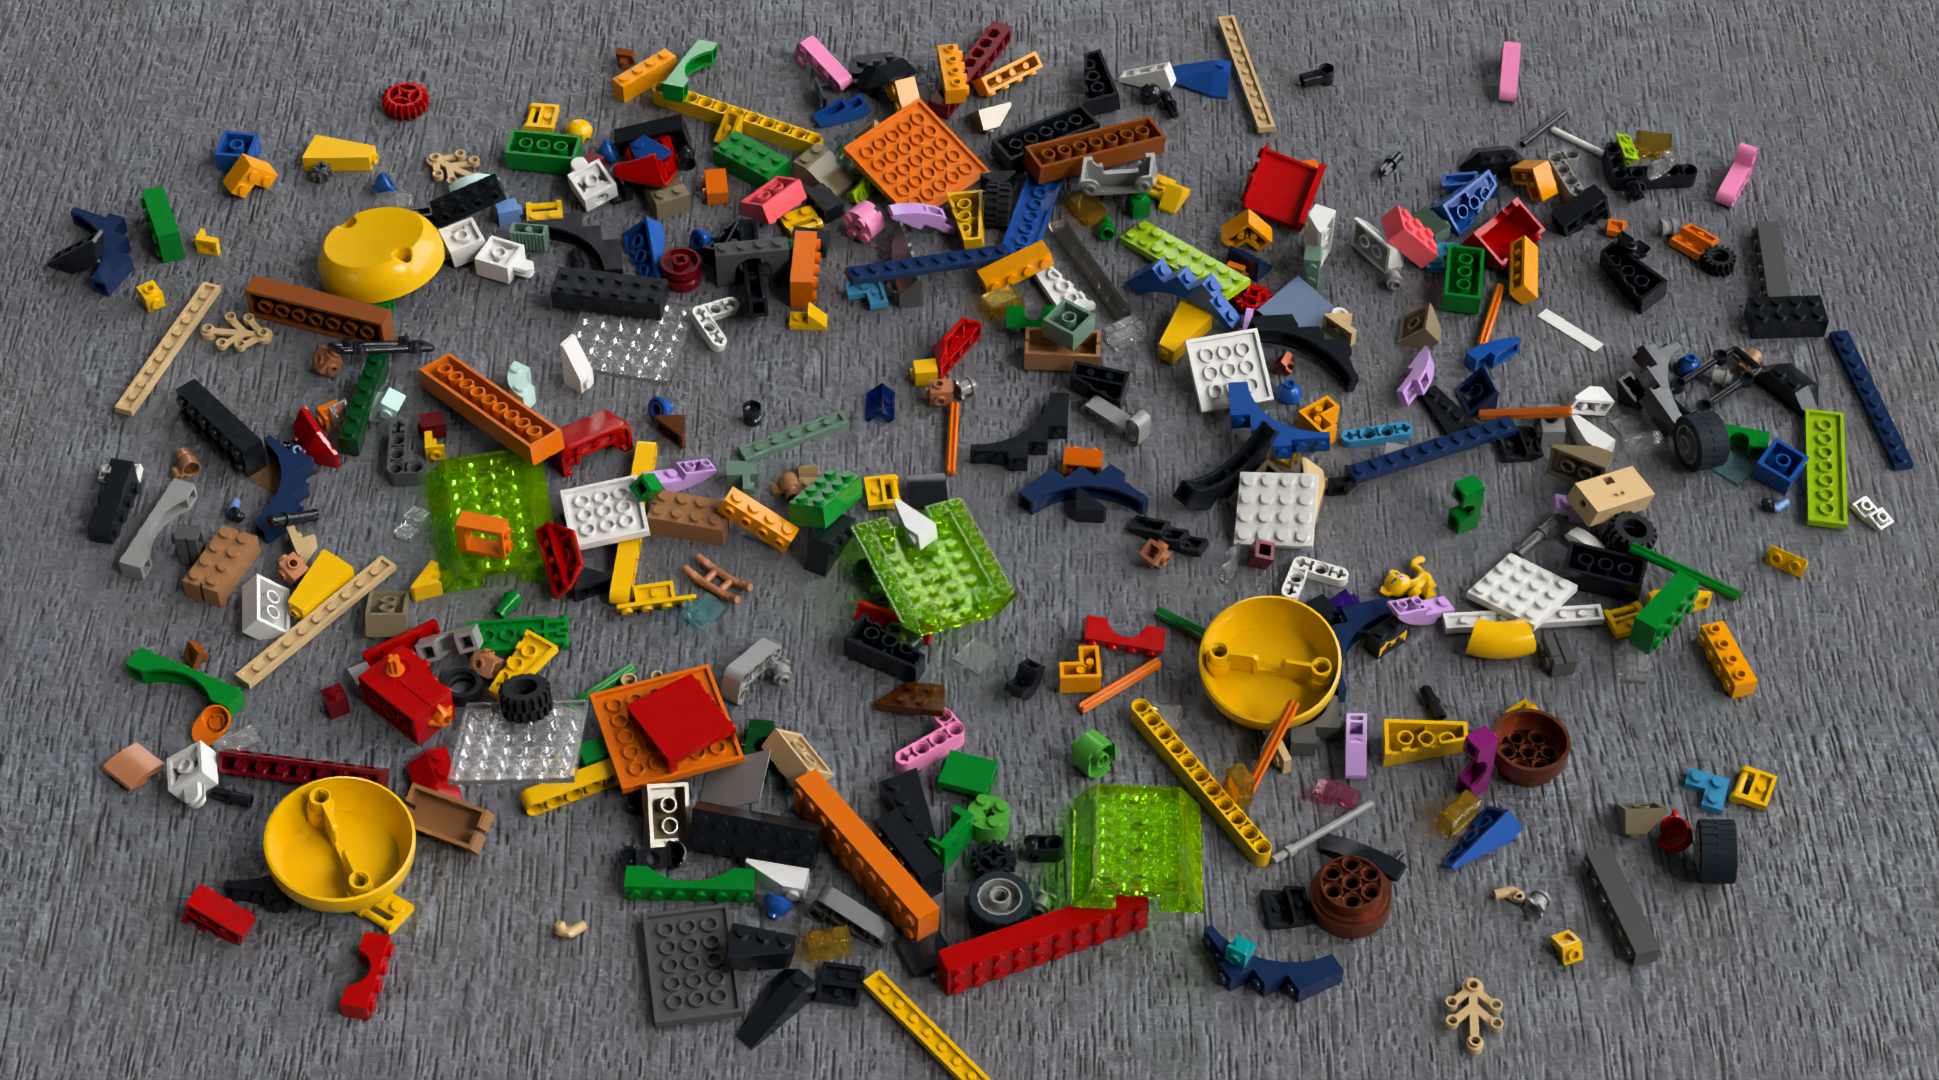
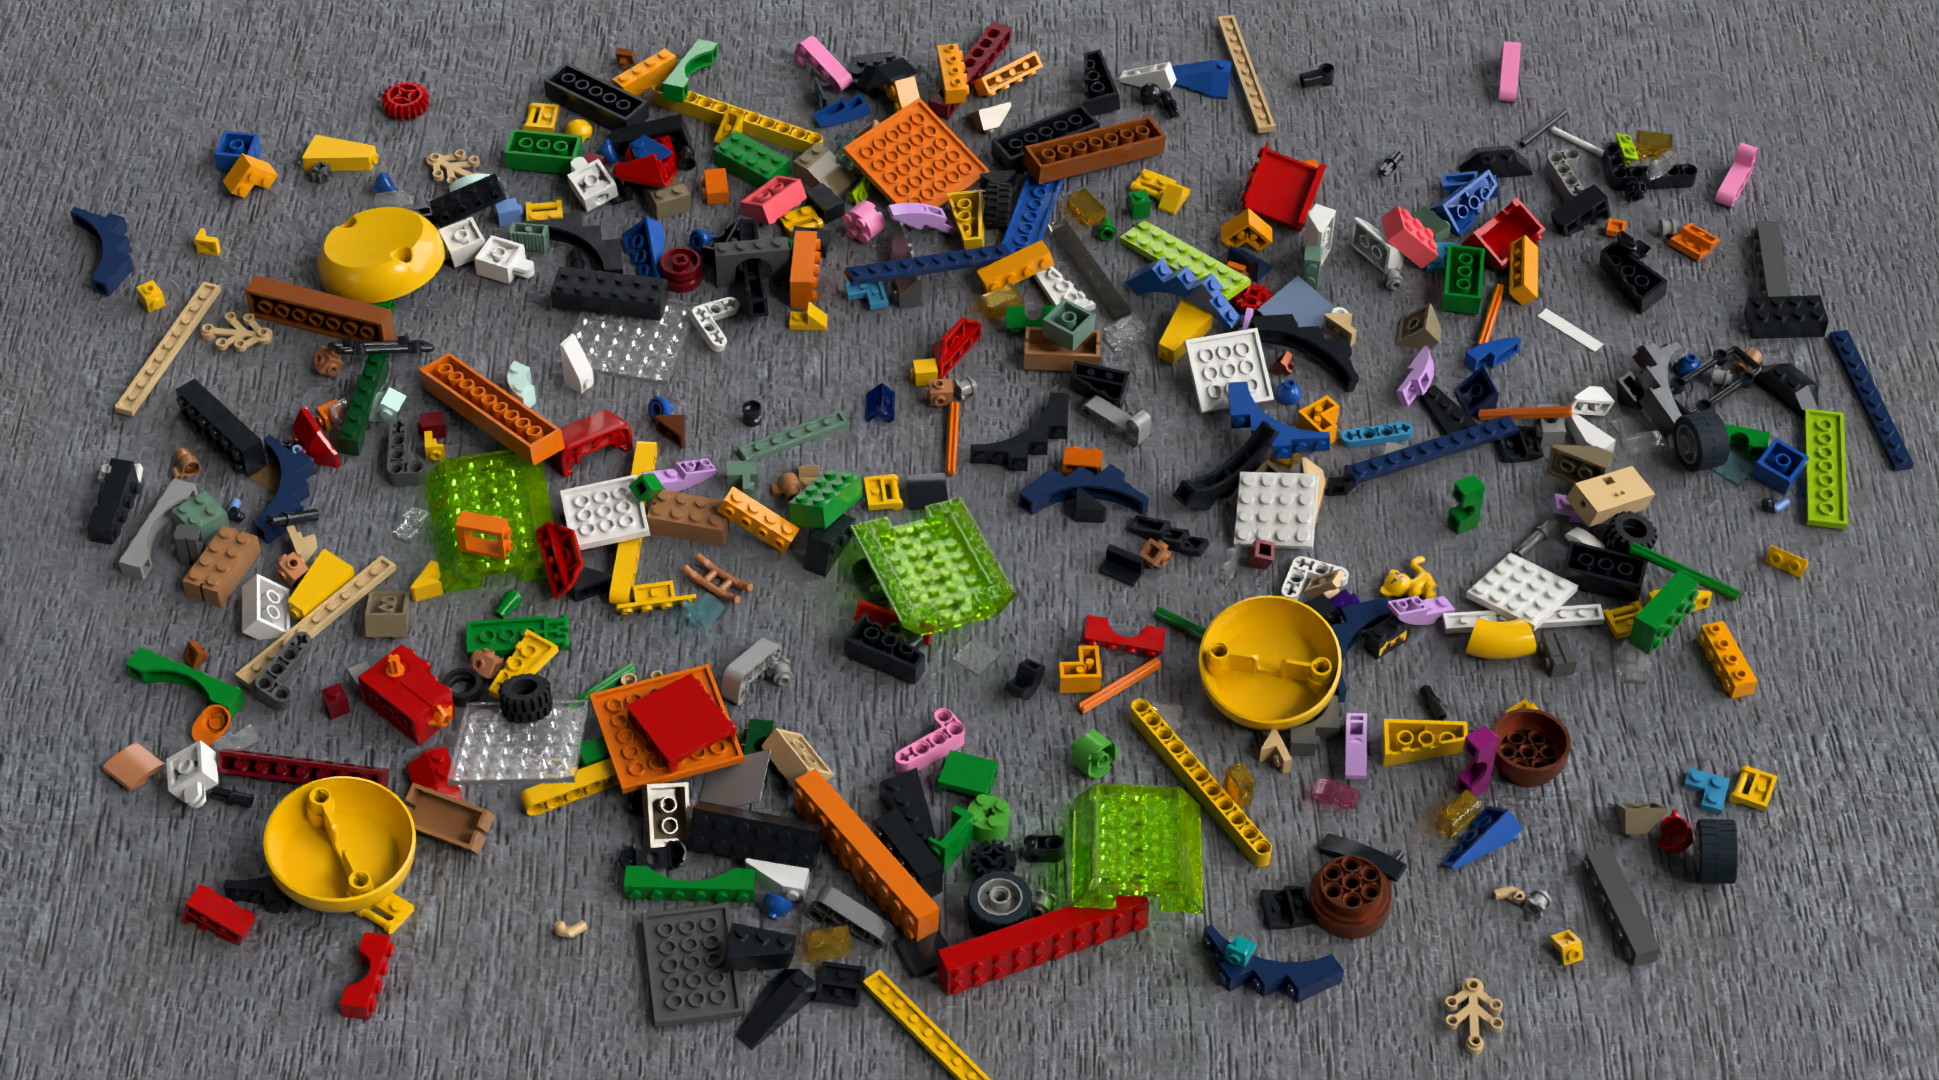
black wedge [47,229,105,274] -> none
green brick [140,185,185,264] -> none
red plate [361,618,440,667] -> none
light grey arch [415,623,484,663] -> none
reddish brown wing [874,681,946,717] -> none
white slope [894,498,938,550] -> none
light grey windscreen [1080,152,1158,196] -> none
orange axle [1244,699,1299,794] -> none
light grey bar [1271,800,1374,864] -> none
light orange brick [1510,159,1558,202] -> none
black tyre [1701,244,1736,277] -> none
white slope [1850,496,1894,532] -> none
none -> sand green brick [172,490,230,543]
none -> dark grey beam [254,631,311,711]
none -> black brick [544,62,649,130]
none -> black panel [1098,544,1145,587]
none -> tan slope [1304,569,1345,600]

